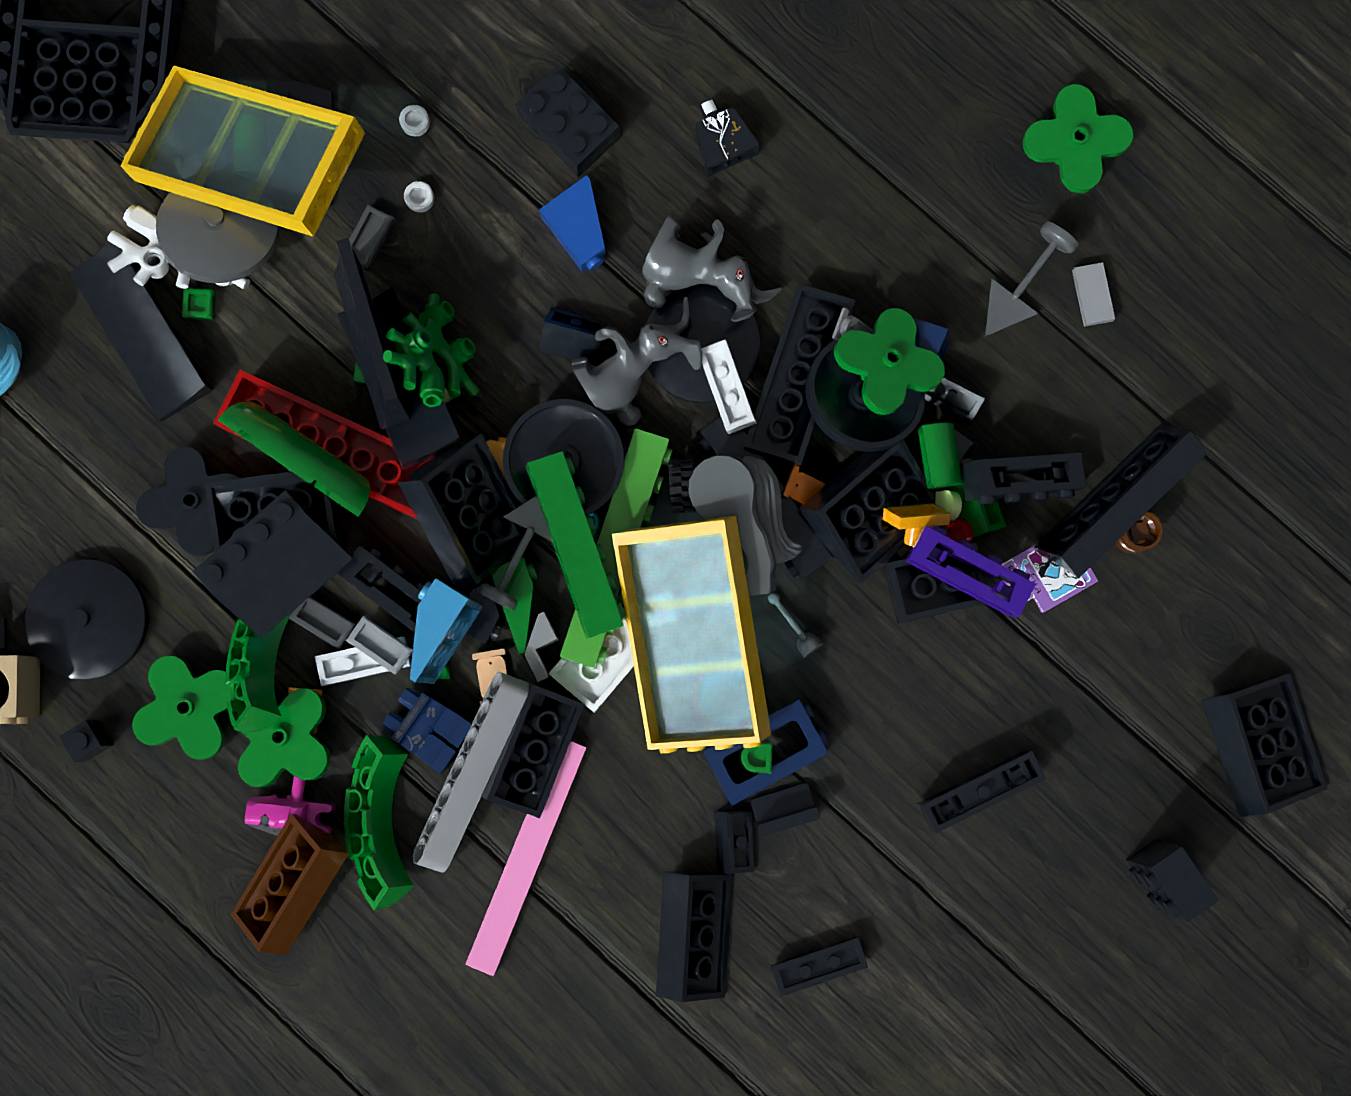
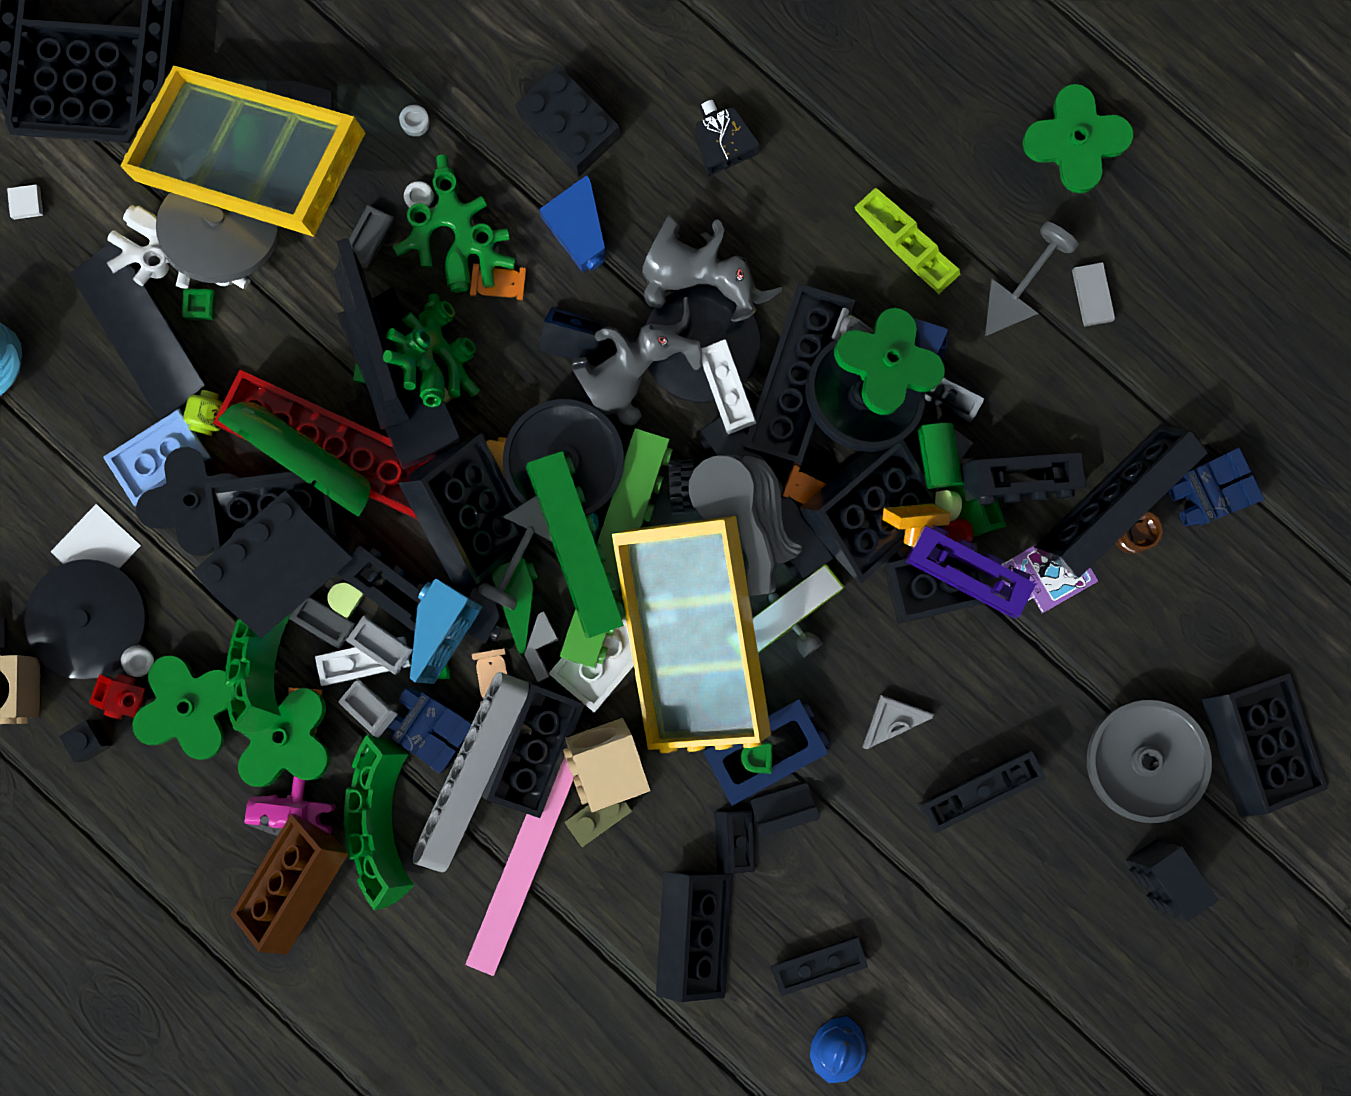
none -> white tile [7,185,43,220]
none -> white sticker [51,504,141,568]
none -> red brick [89,673,145,720]
none -> light blue tile [103,409,212,507]
none -> white tile [121,645,154,677]
none -> lime head [183,390,223,436]
none -> yellowish green tile [328,583,364,619]
none -> light grey tile [338,679,398,738]
none -> green plant [392,155,517,293]
none -> orange piece [470,263,526,301]
none -> tan brick [563,718,650,812]
none -> olive brick [564,800,633,847]
none -> white slope [728,564,844,657]
none -> blue piece [810,1016,866,1083]
none -> lime slope [855,188,960,294]
none -> light grey tile [862,695,934,749]
none -> dark grey dish [1087,700,1212,823]
none -> dark blue hips [1168,448,1264,527]

